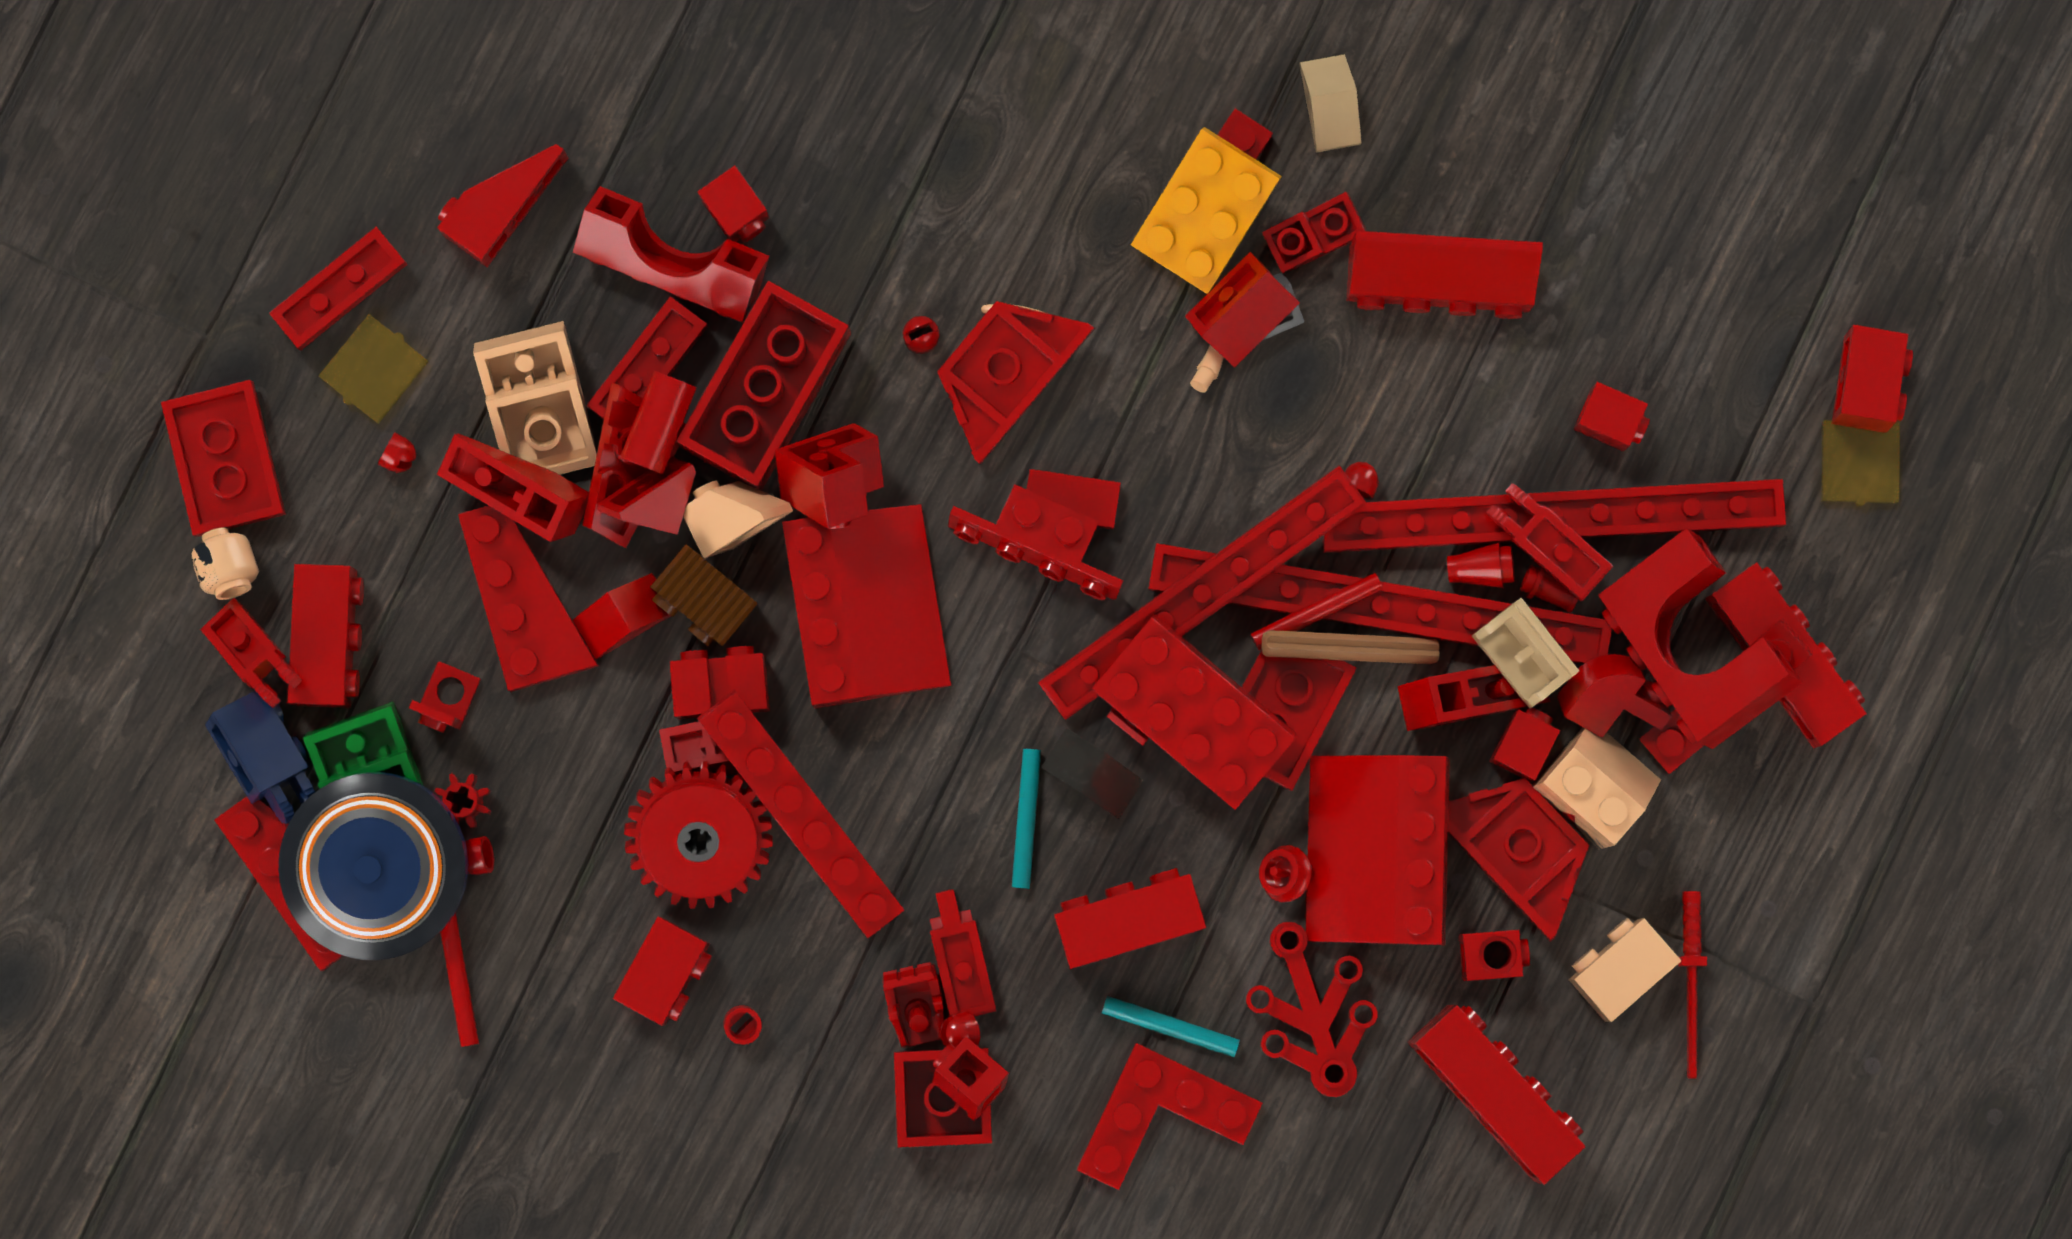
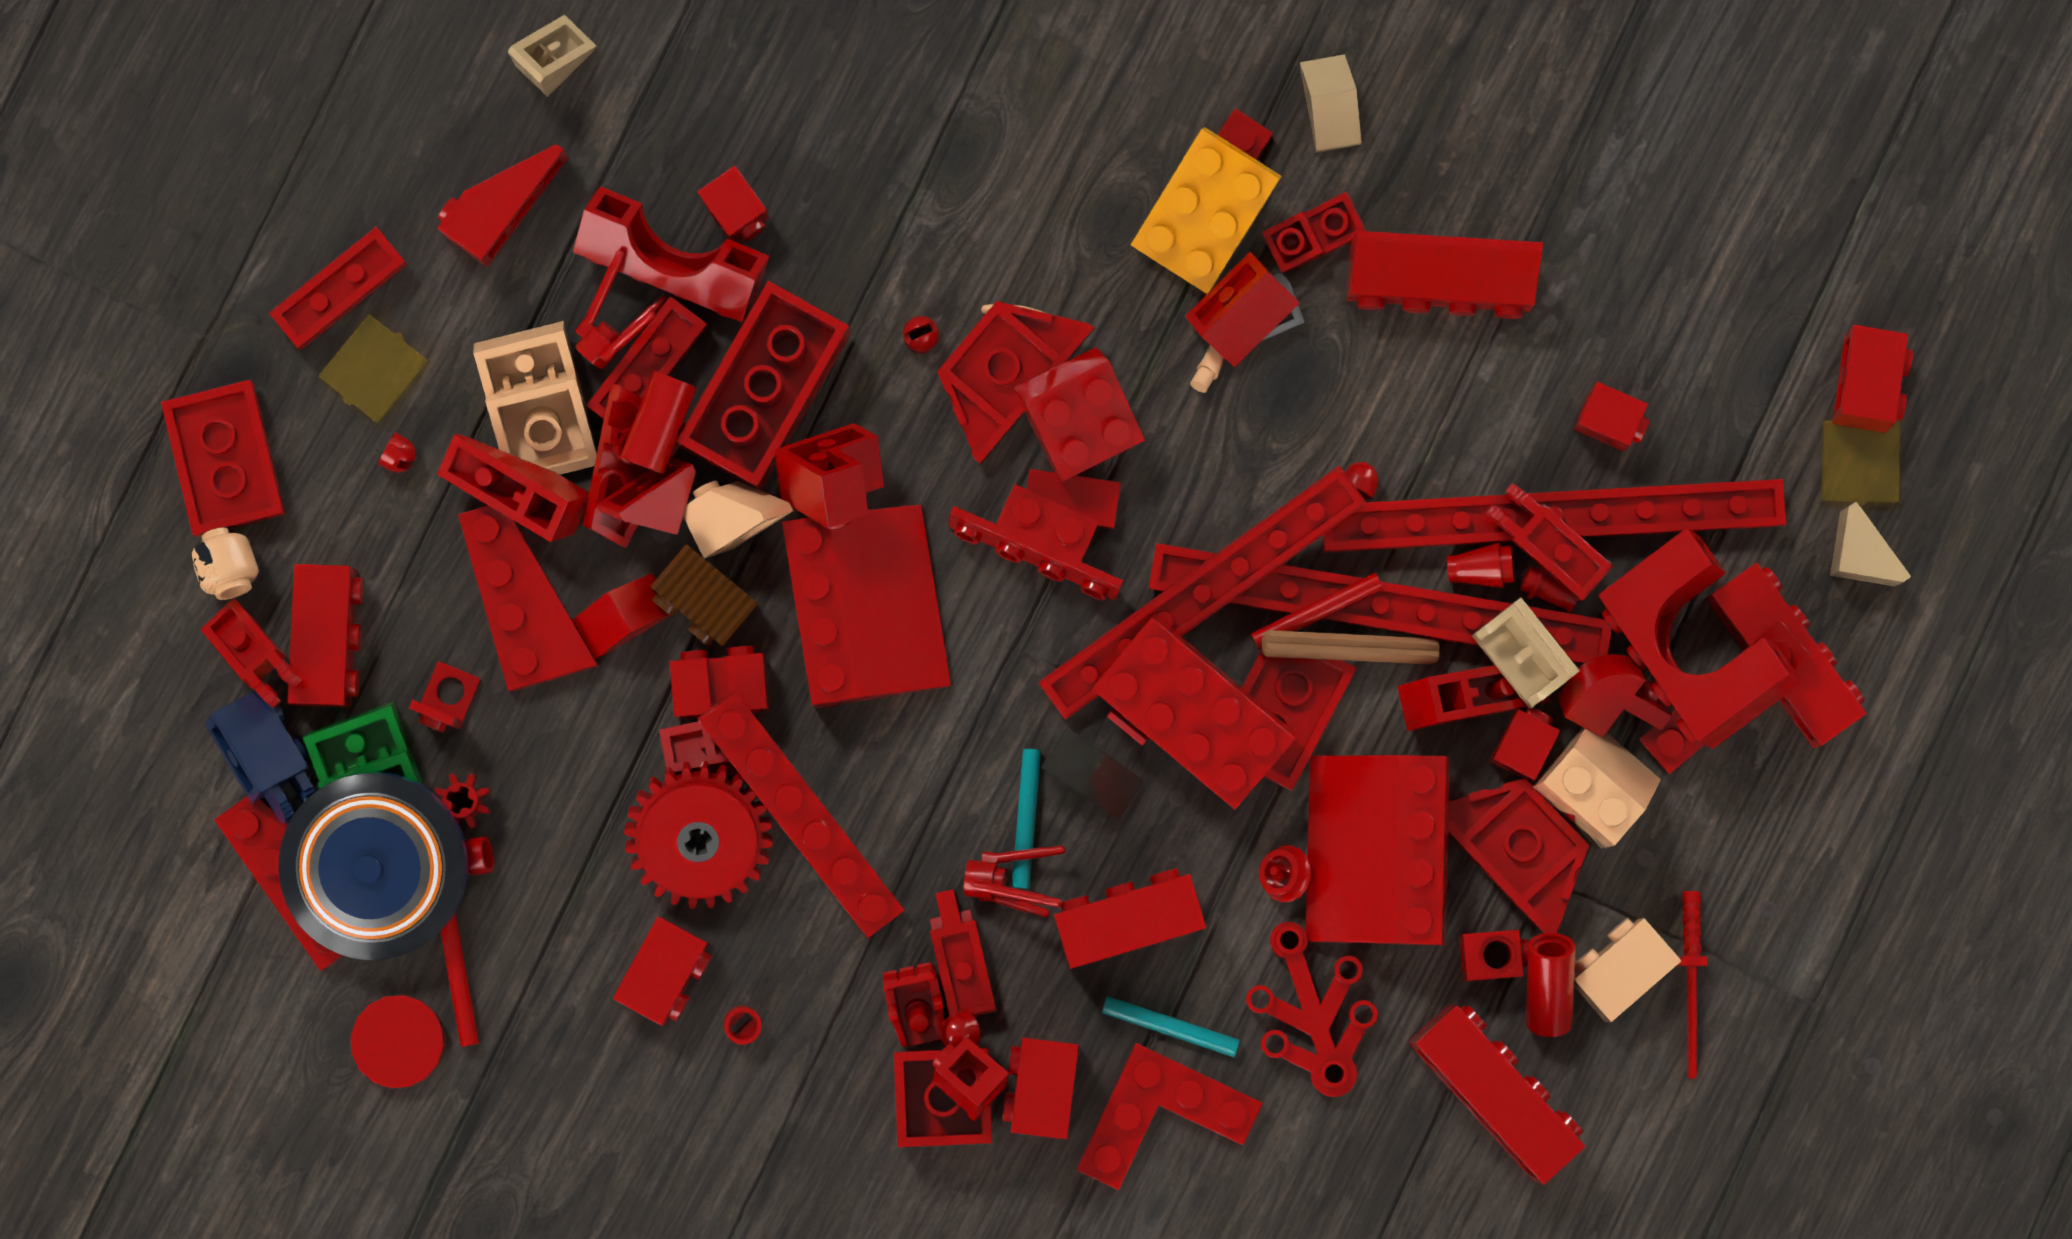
none -> red tile [351,995,445,1088]
none -> tan slope [508,15,596,97]
none -> red plant [574,250,668,370]
none -> red plant [964,845,1066,917]
none -> red brick [1002,1037,1079,1140]
none -> red brick [1014,347,1145,482]
none -> red pin [1526,933,1576,1037]
none -> tan slope [1830,502,1911,586]

